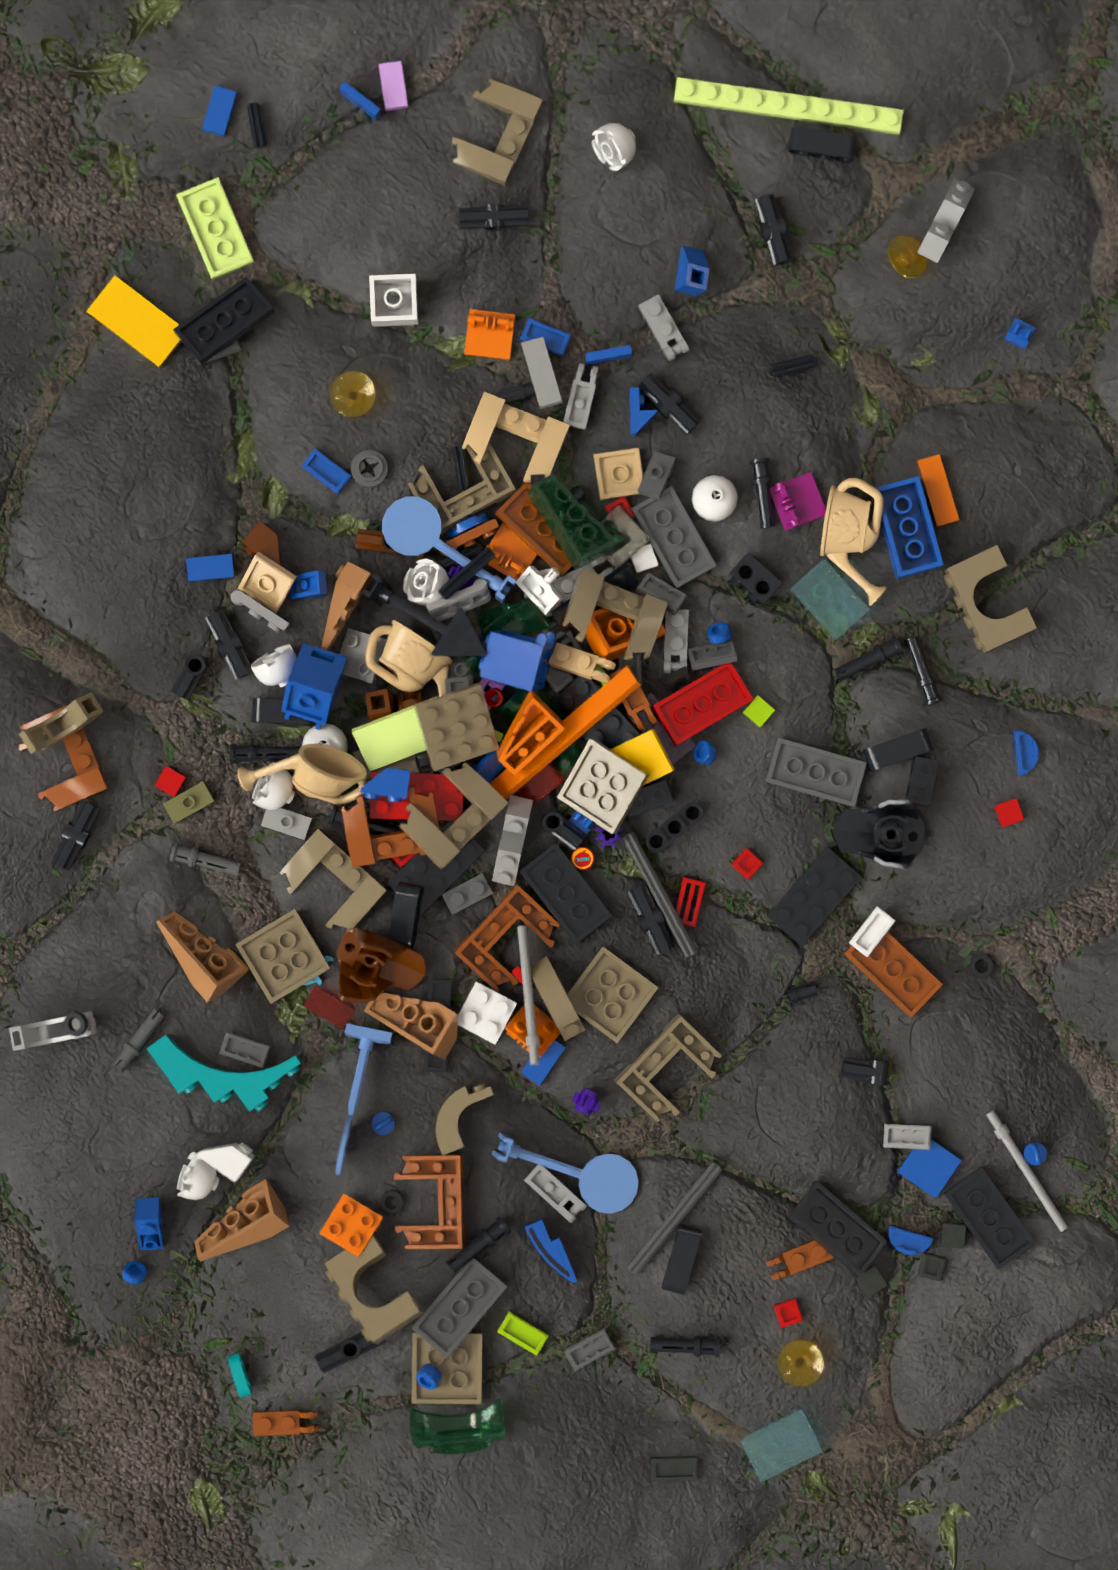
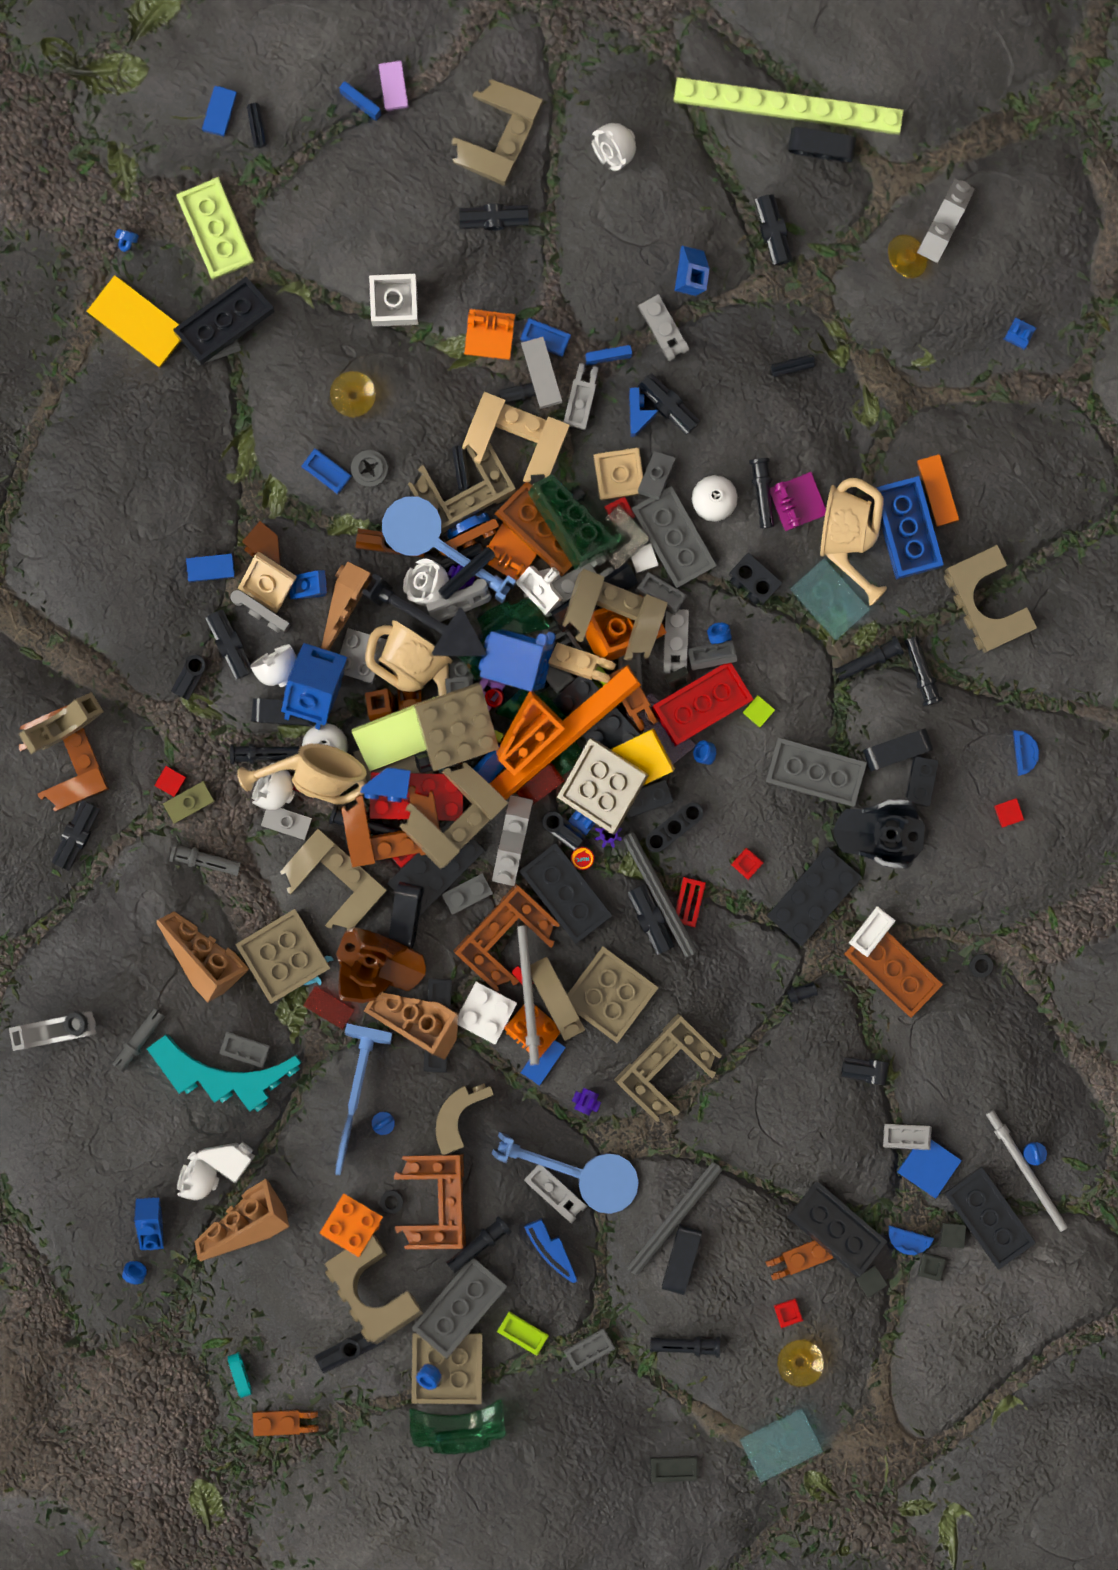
none -> blue tile [115,229,139,252]

